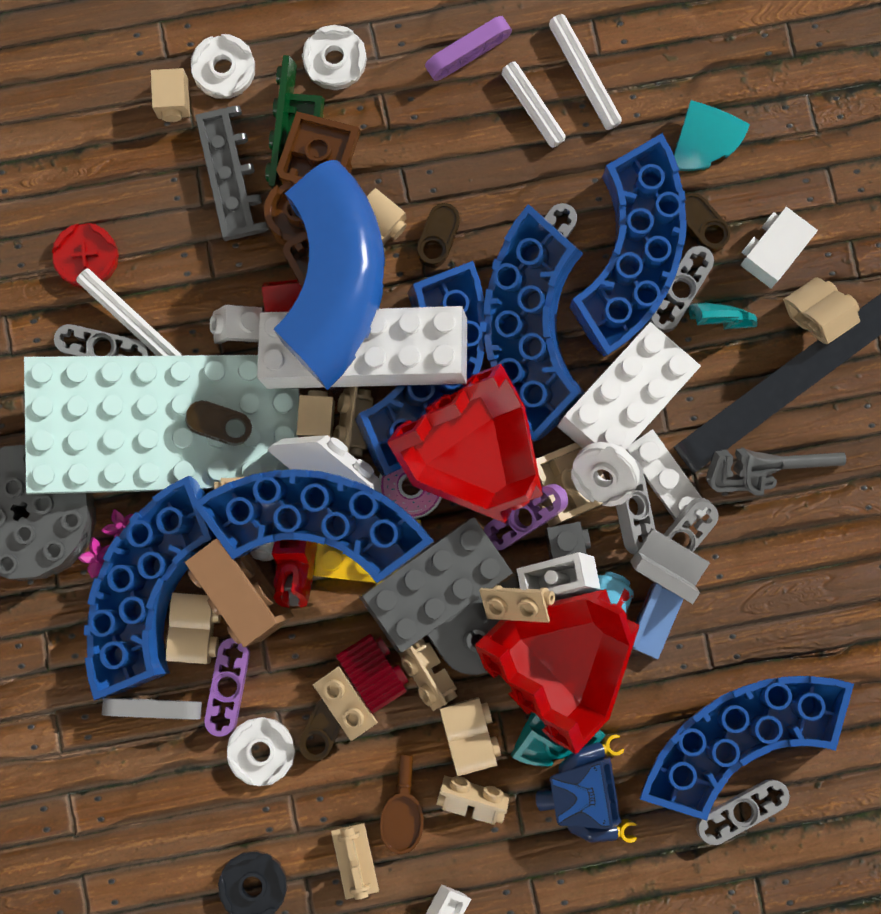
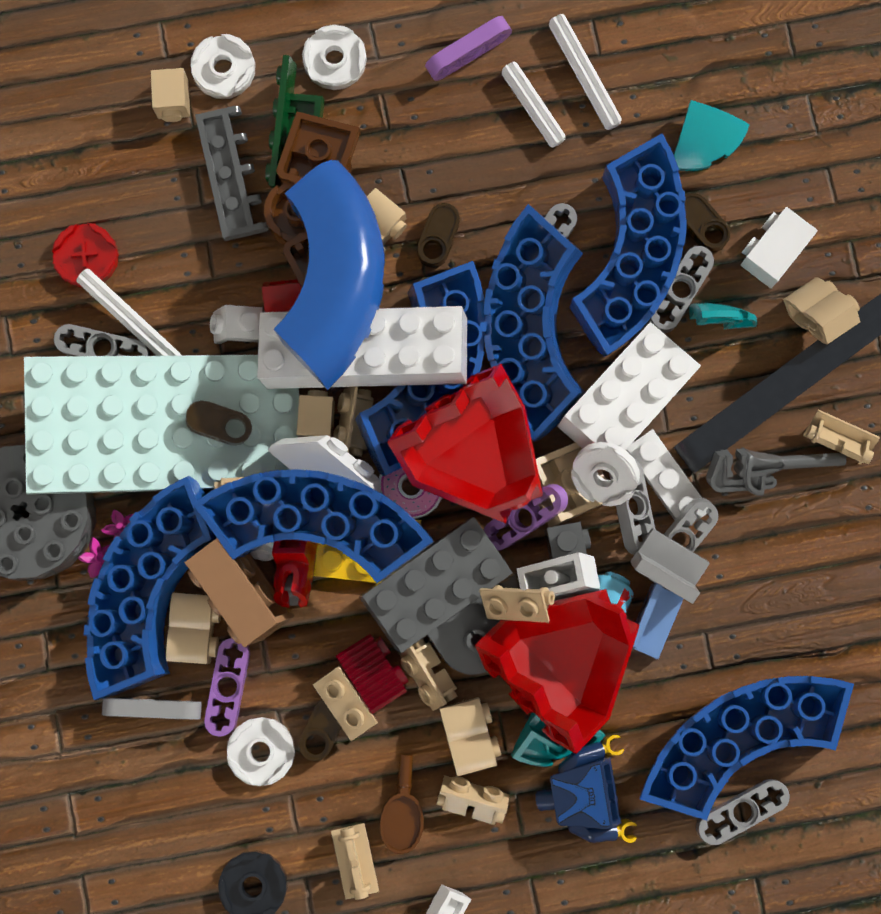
none -> tan hinge [803,409,880,465]

